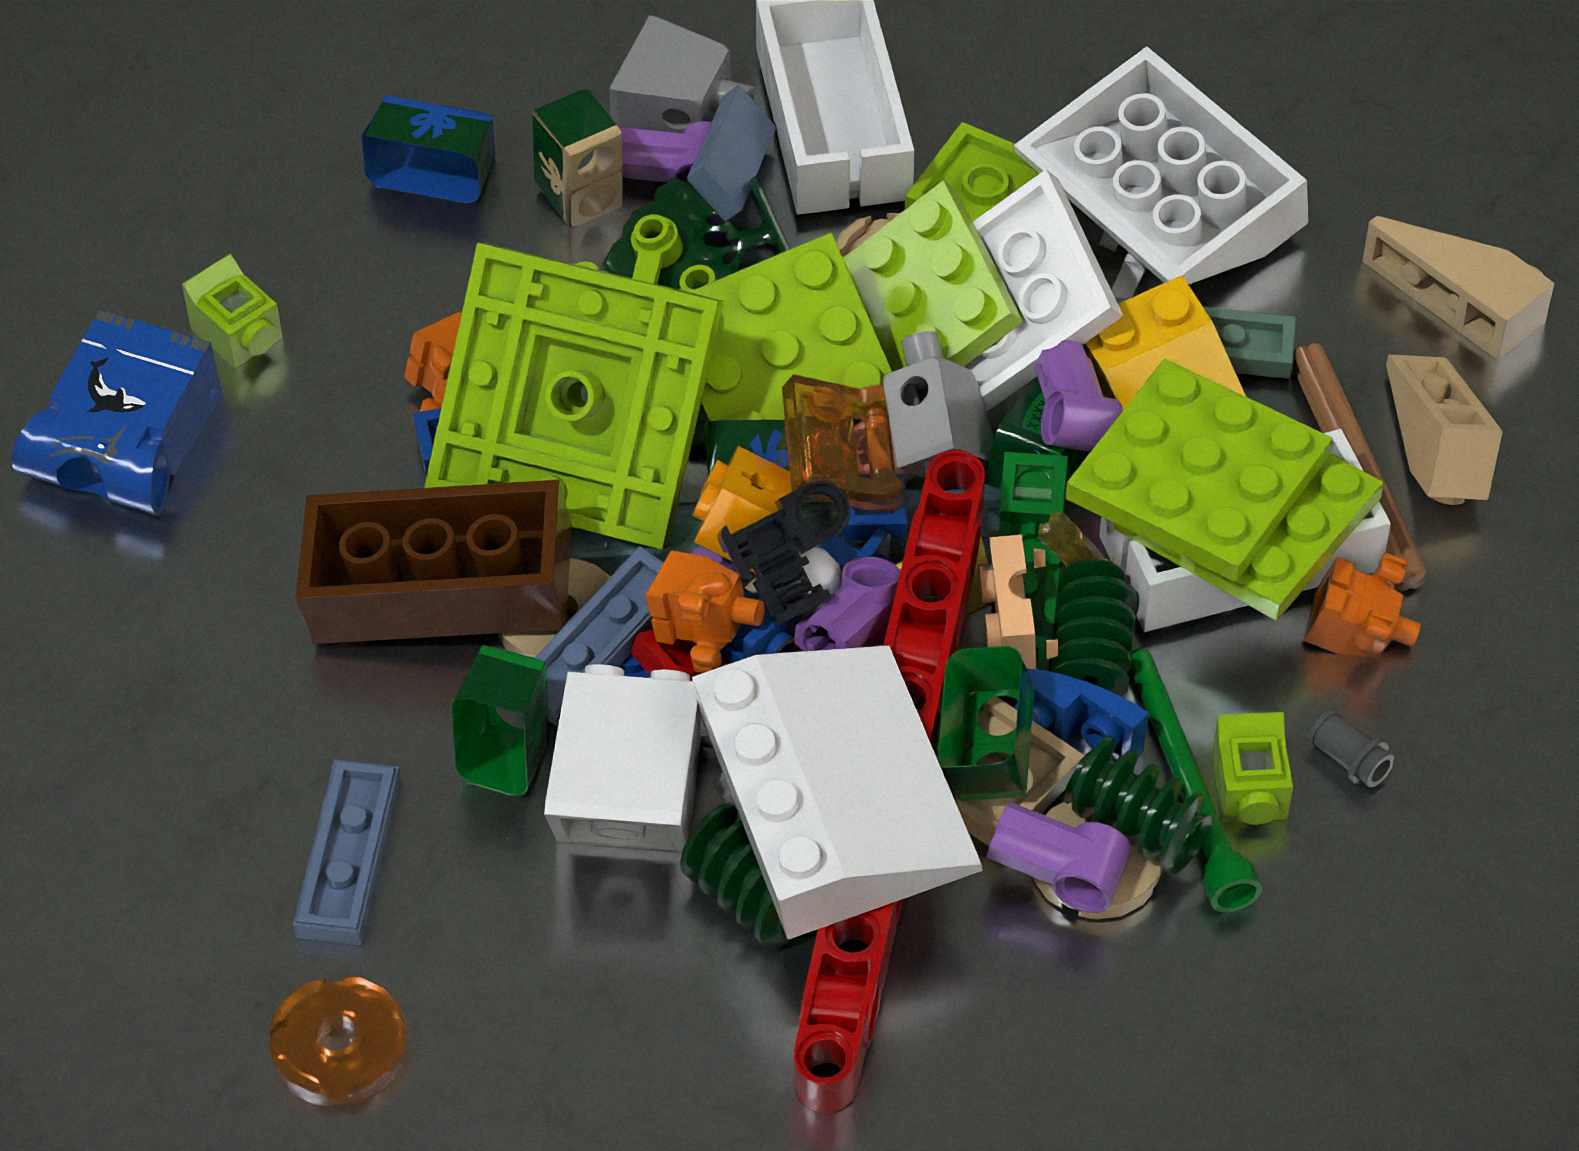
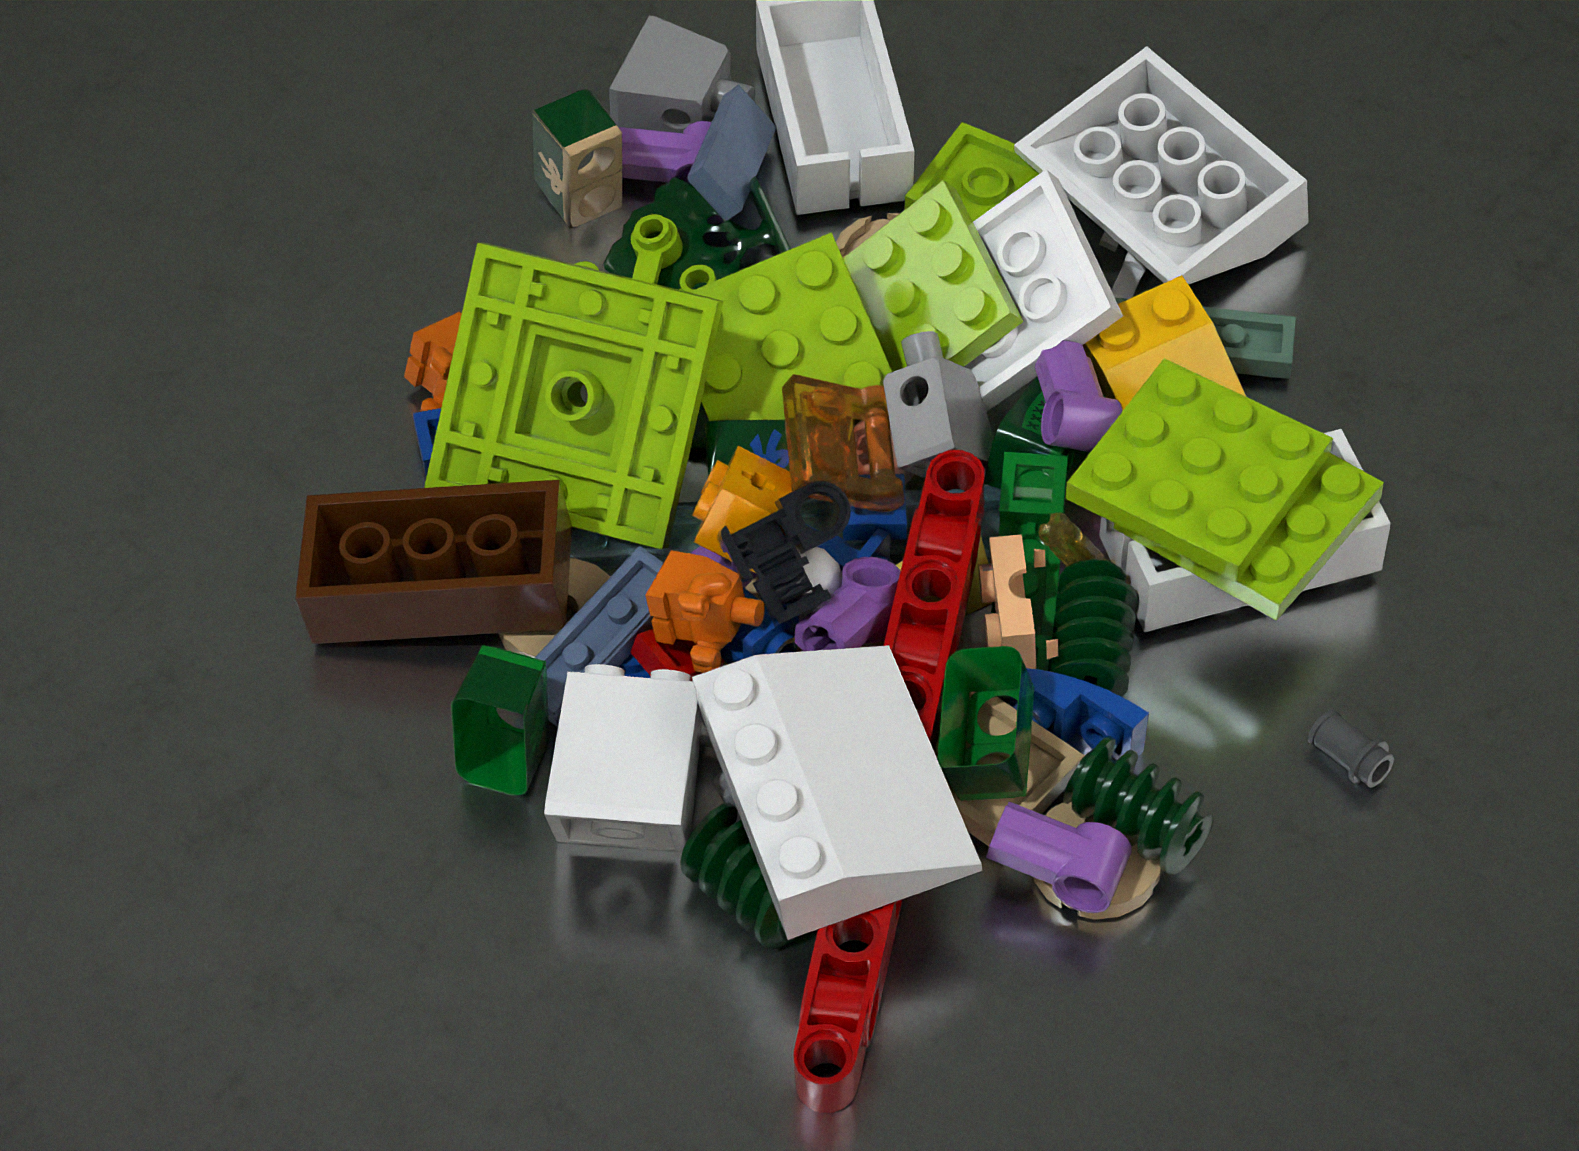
blue piece [11,309,223,516] -> none
lime window [182,253,283,369] -> none
clear orange tile [268,976,408,1107] -> none
sand blue tile [293,759,401,946] -> none
blue piece [361,95,495,203] -> none
green piece [1130,648,1263,912] -> none
lime window [1212,712,1293,825] -> none
medium nougat axle [1292,343,1426,592] -> none
orange piece [1303,553,1421,657] -> none
tan slope [1362,216,1555,360] -> none
tan slope [1386,354,1503,505] -> none

